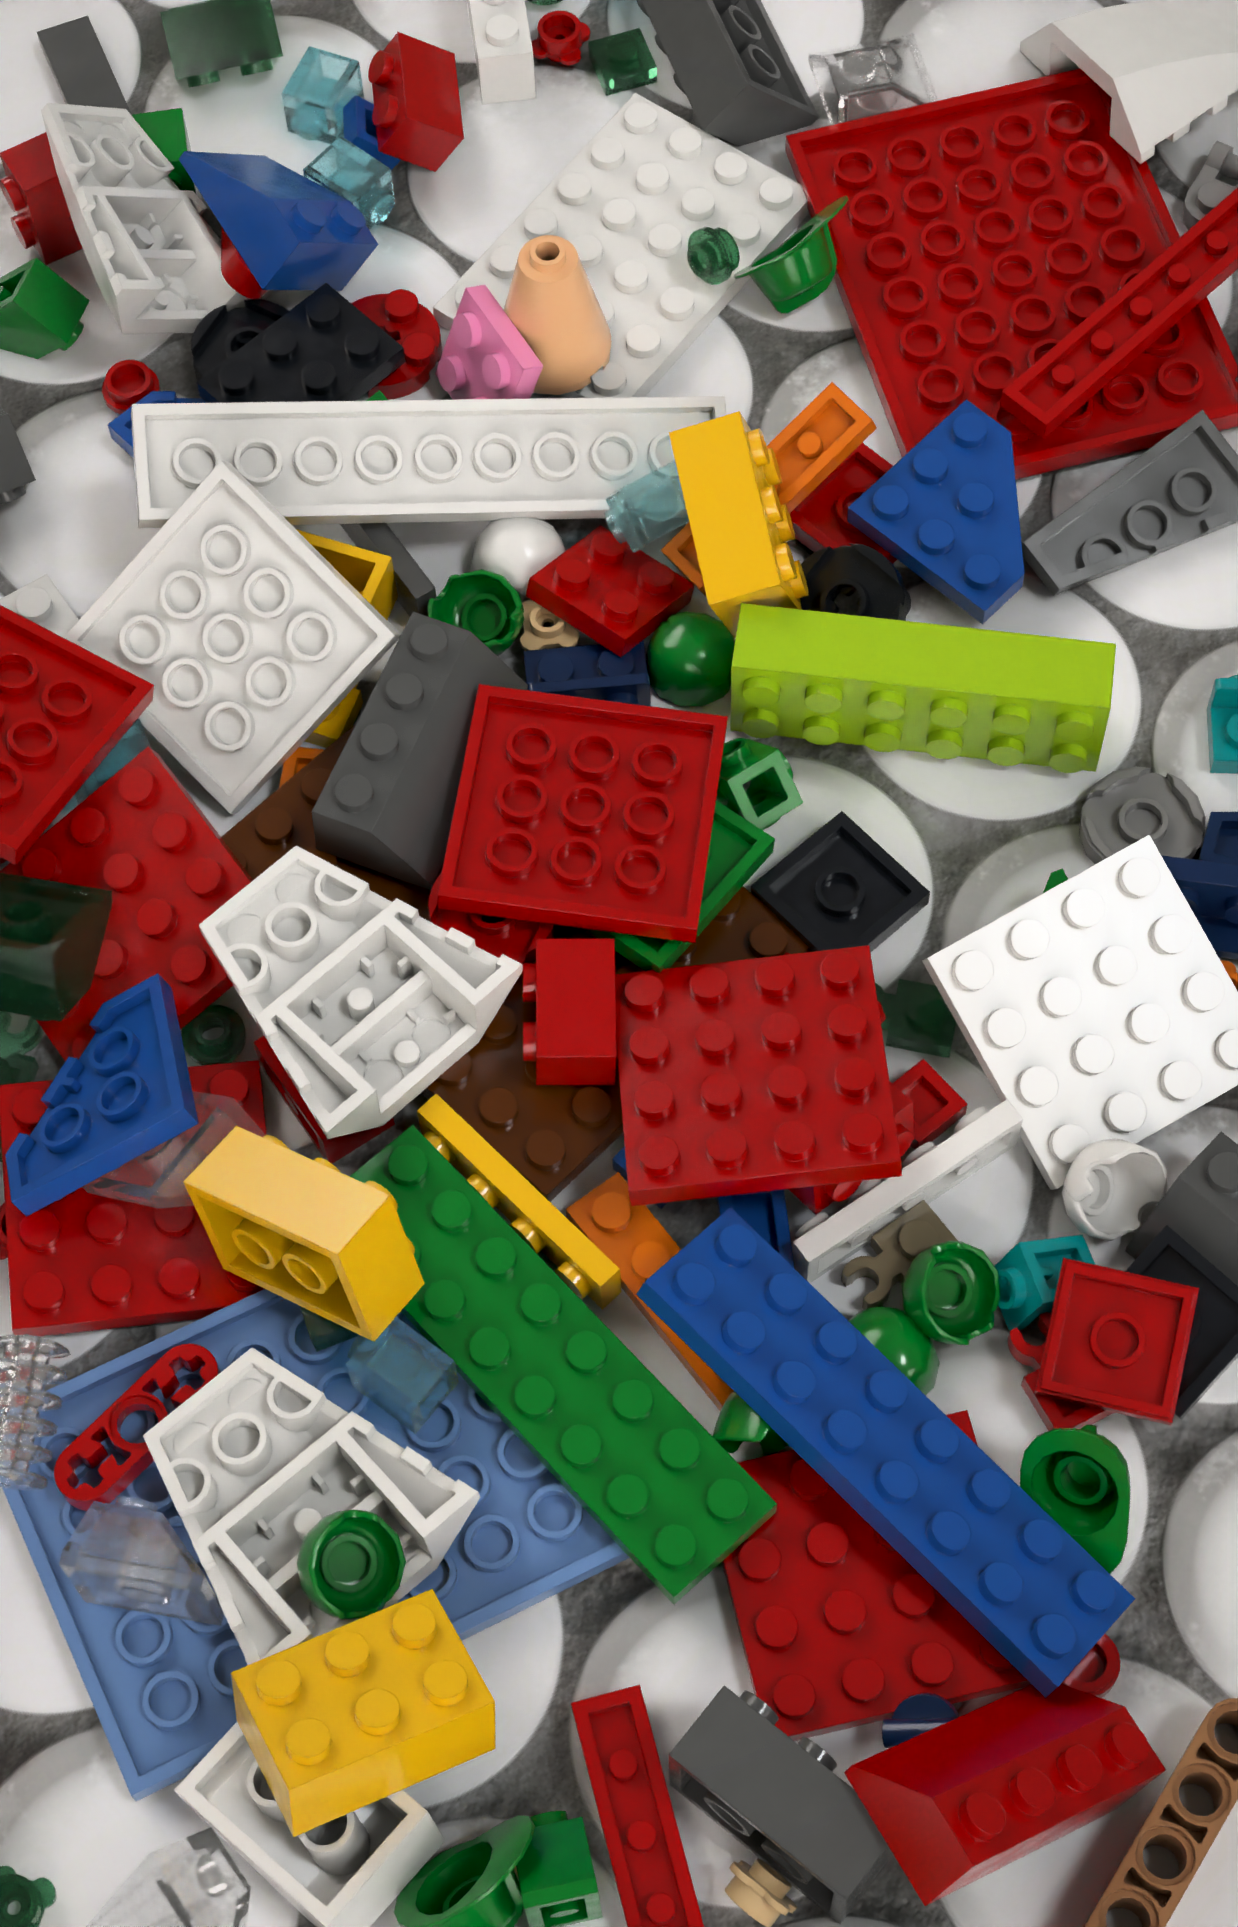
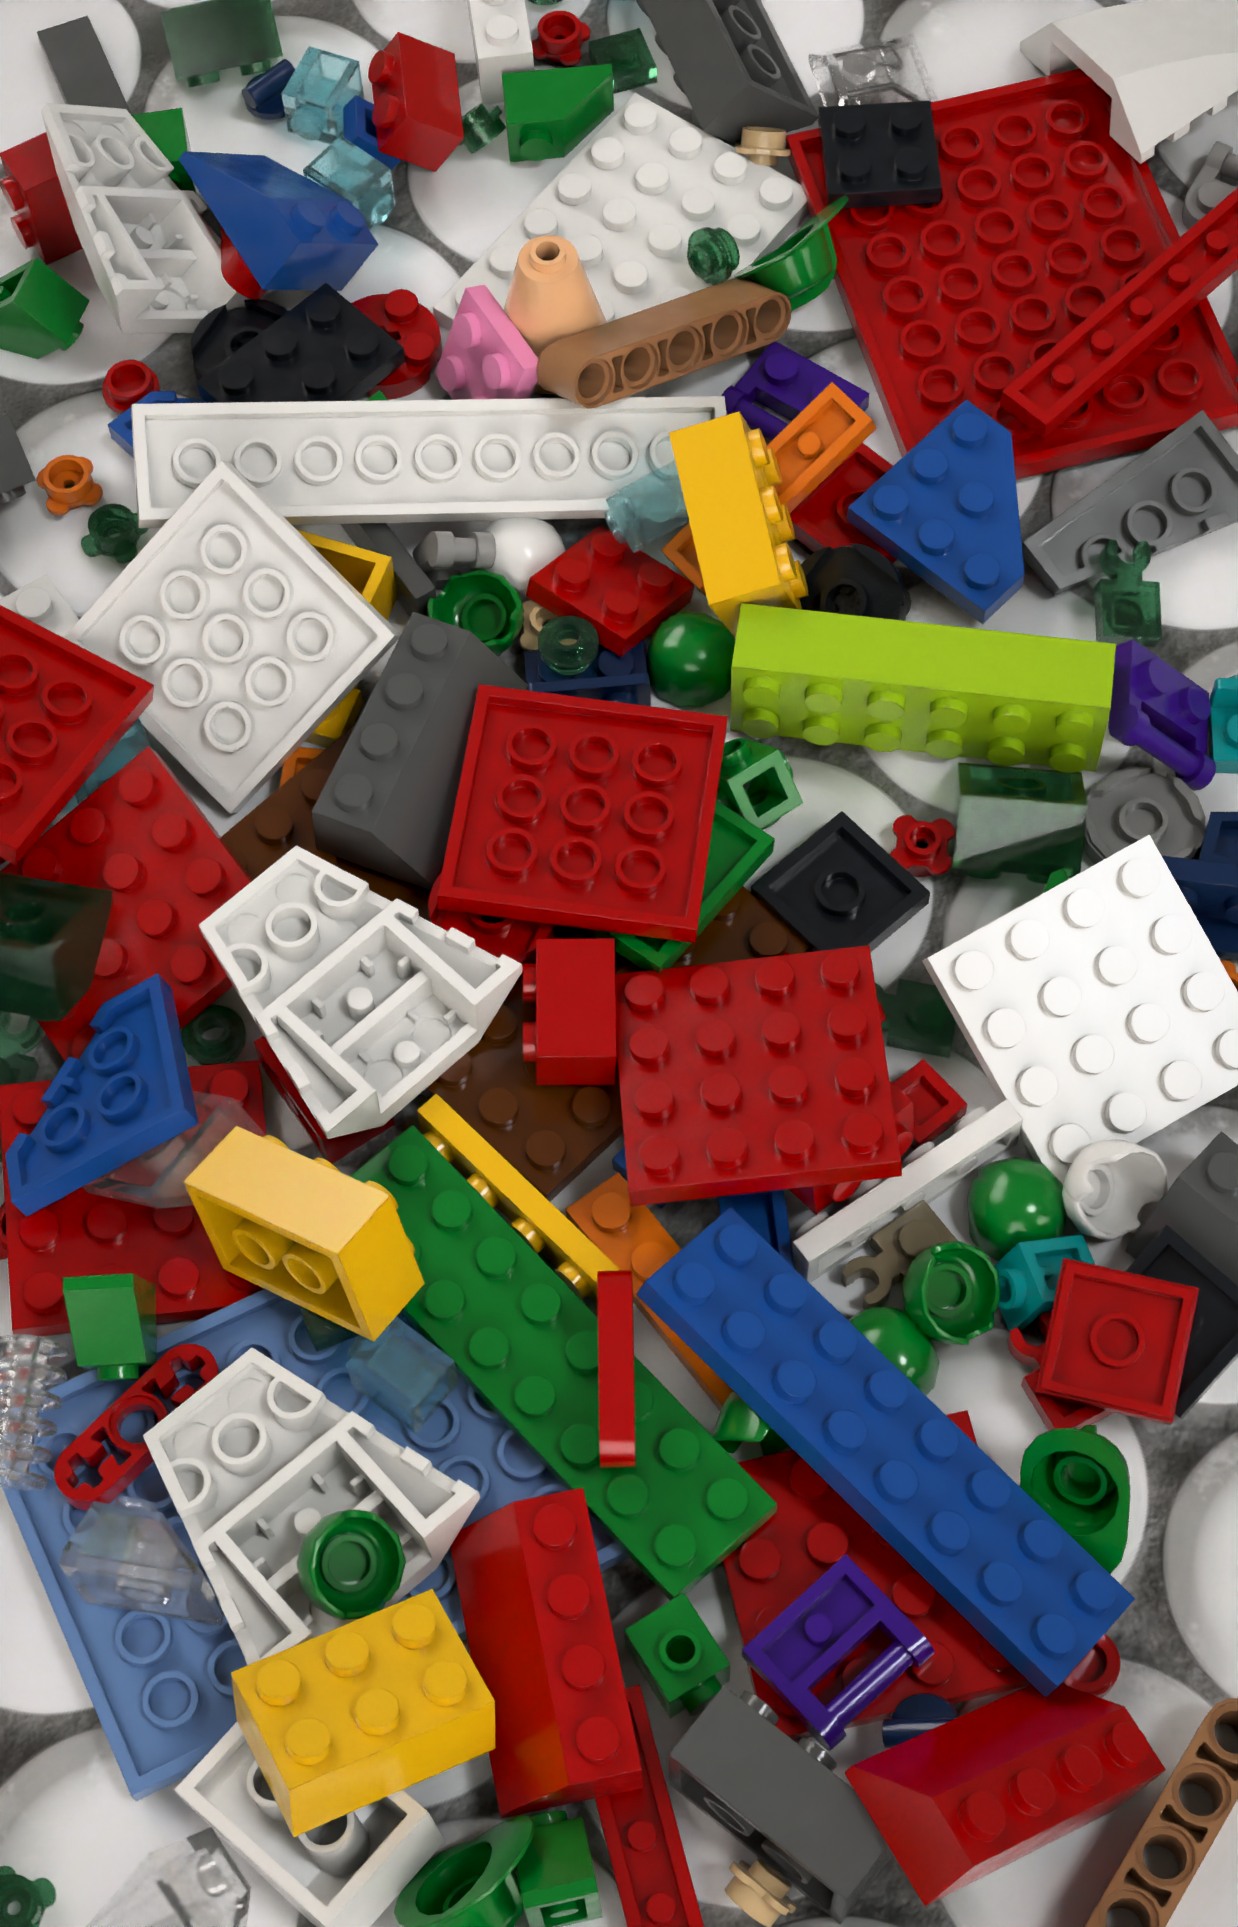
none -> orange plate [37,455,103,516]
none -> green slope [63,1273,157,1382]
none -> clear green plate [81,503,148,564]
none -> dark blue plate [241,59,299,120]
none -> light grey plate [412,531,496,590]
none -> red slope [450,1487,643,1818]
none -> clear green plate [458,103,506,154]
none -> green slope [502,64,614,162]
none -> medium nougat beam [537,278,792,409]
none -> clear green plate [538,616,599,675]
none -> red beam [597,1270,636,1468]
none -> green brick [624,1593,730,1719]
none -> dark purple plate [721,341,870,441]
none -> tan plate [735,126,791,166]
none -> dark purple plate [741,1554,934,1751]
none -> black plate [818,101,942,209]
none -> red plate [890,815,954,877]
none -> clear green slope [952,762,1088,884]
none -> green hair [967,1157,1067,1261]
none -> clear green plate [1094,539,1162,647]
none -> dark purple plate [1108,639,1216,791]

